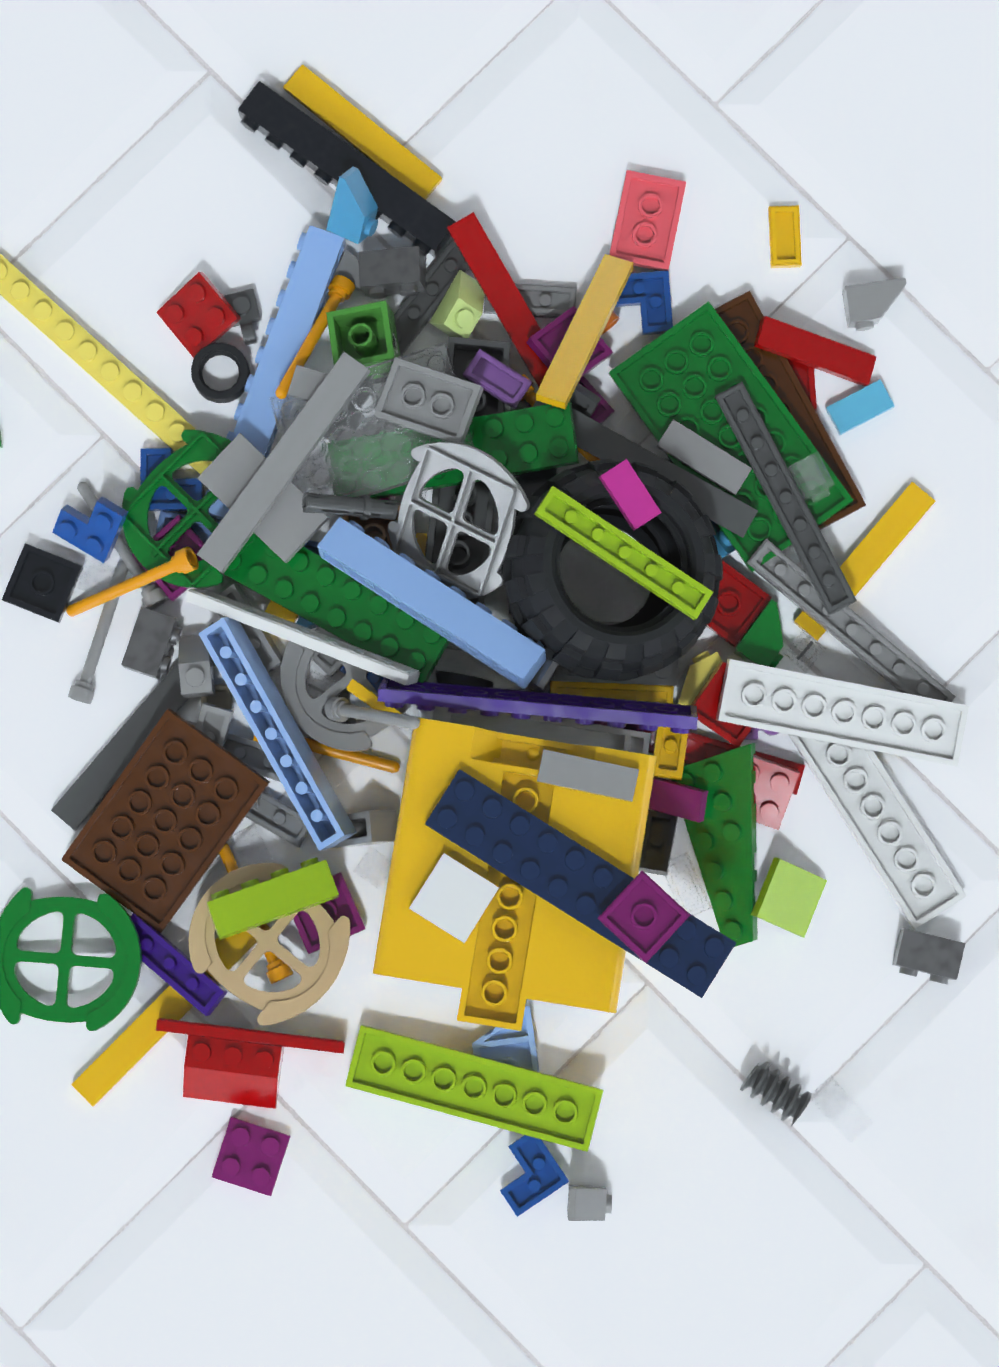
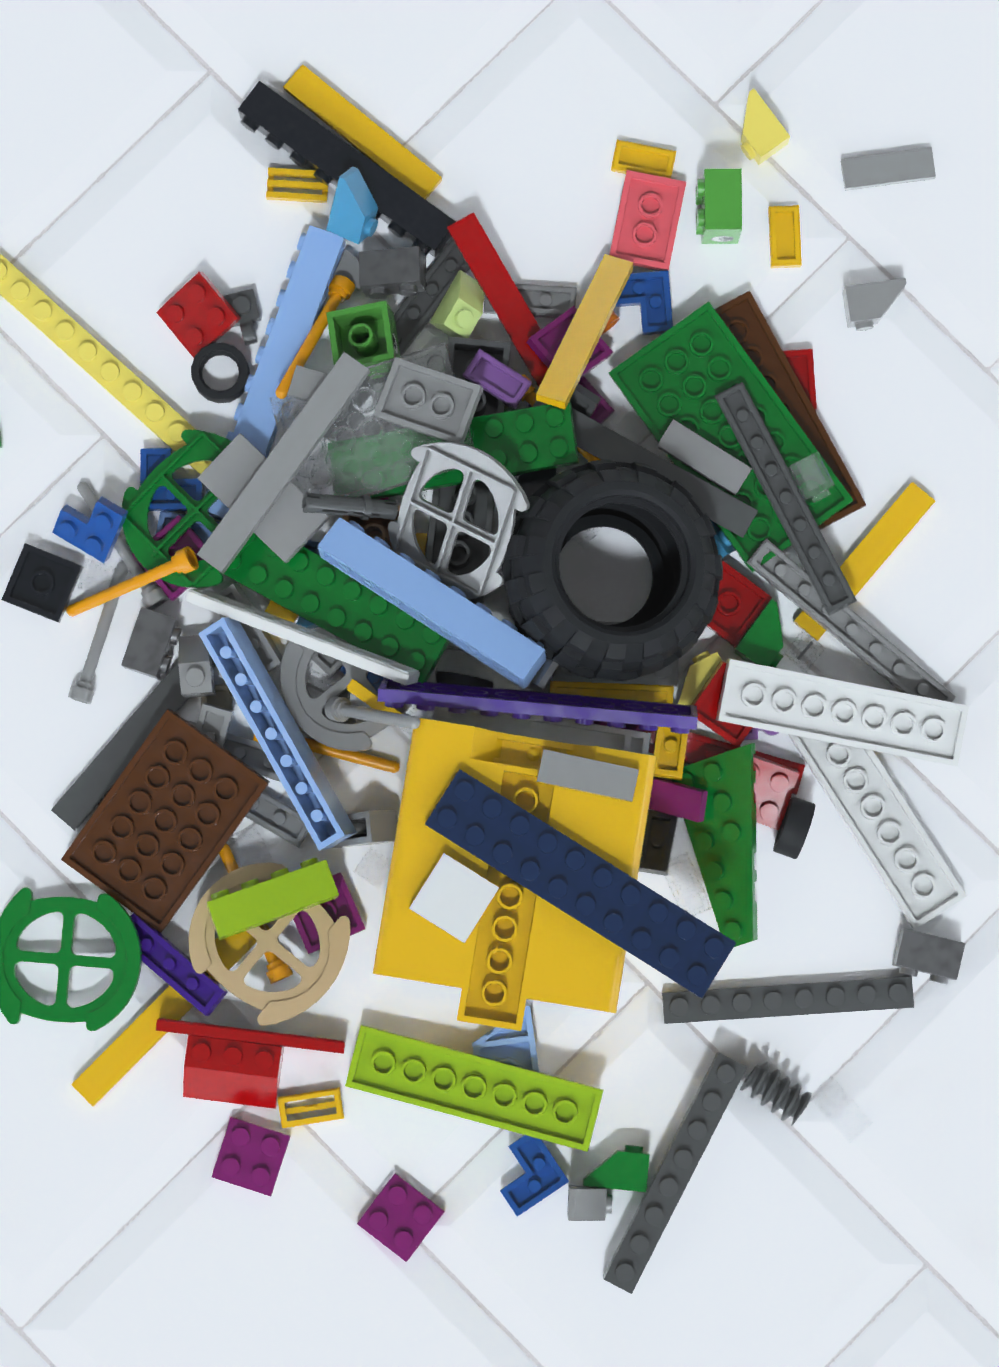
lime plate [534,486,713,620] -> none
magenta tile [597,870,690,963] -> none
dark pink tile [598,459,662,531] -> none
lime tile [751,857,827,938] -> none
red tile [754,316,877,387] -> none
medium azure tile [826,379,895,436] -> none
none -> yellow tile [266,167,328,203]
none -> yellow tile [277,1087,344,1128]
none -> magenta plate [357,1173,445,1262]
none -> green slope [583,1145,650,1192]
none -> dark grey brick [602,1052,747,1294]
none -> yellow tile [611,139,677,178]
none -> dark grey plate [662,976,914,1024]
none -> bright green brick [695,168,742,244]
none -> light yellow slope [740,88,790,165]
none -> black tyre [773,796,816,859]
none -> light grey tile [840,147,936,191]

